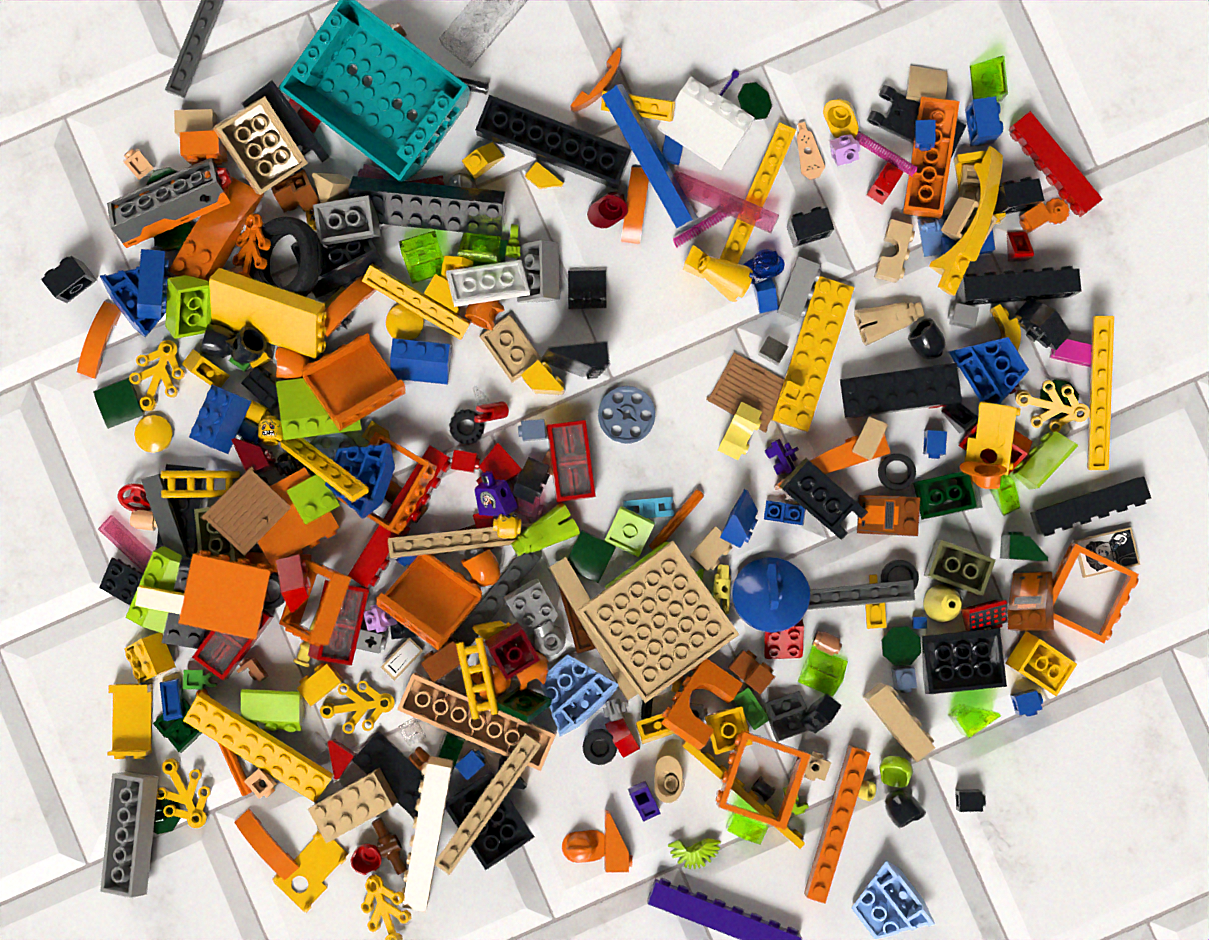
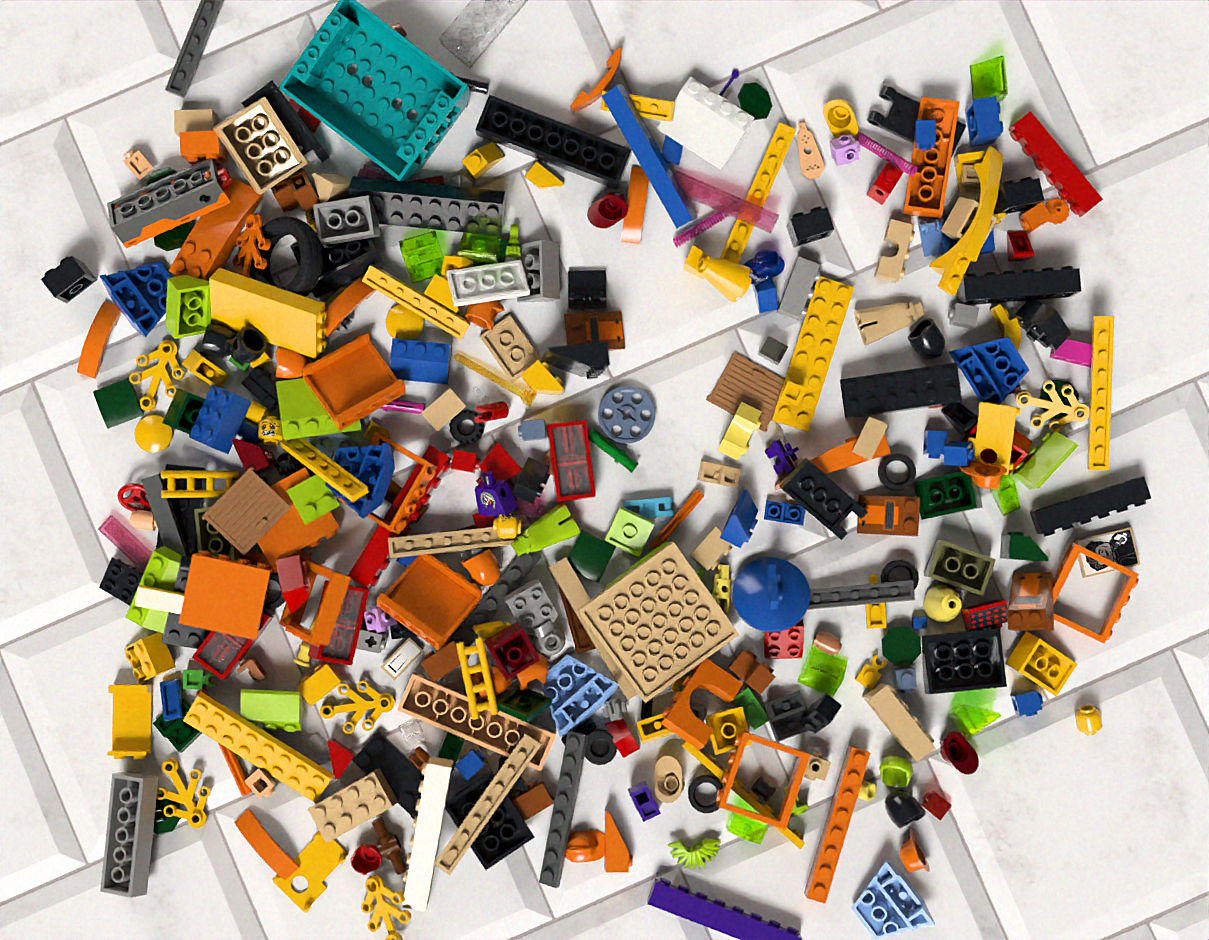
blue brick [137,249,169,319] -> none
tan slope [906,65,948,101] -> none
black brick [955,789,986,812] -> none
none -> dark green slope [162,388,205,435]
none -> dark pink pin [379,399,425,415]
none -> tan slope [421,388,466,432]
none -> clear yellow piece [454,353,537,407]
none -> dark orange brick [511,781,555,821]
none -> dark grey plate [539,730,589,888]
none -> black axle [561,719,597,745]
none -> dark orange slope [564,311,625,351]
none -> green pin [588,428,639,473]
none -> black tyre [688,775,722,813]
none -> tan slope [697,461,741,488]
none -> yellow plate [854,654,887,691]
none -> orange piece [900,827,930,872]
none -> clear red bracket [921,790,952,821]
none -> dark red piece [939,731,979,775]
none -> blue brick [944,441,975,466]
none -> yellow head [1075,705,1103,735]

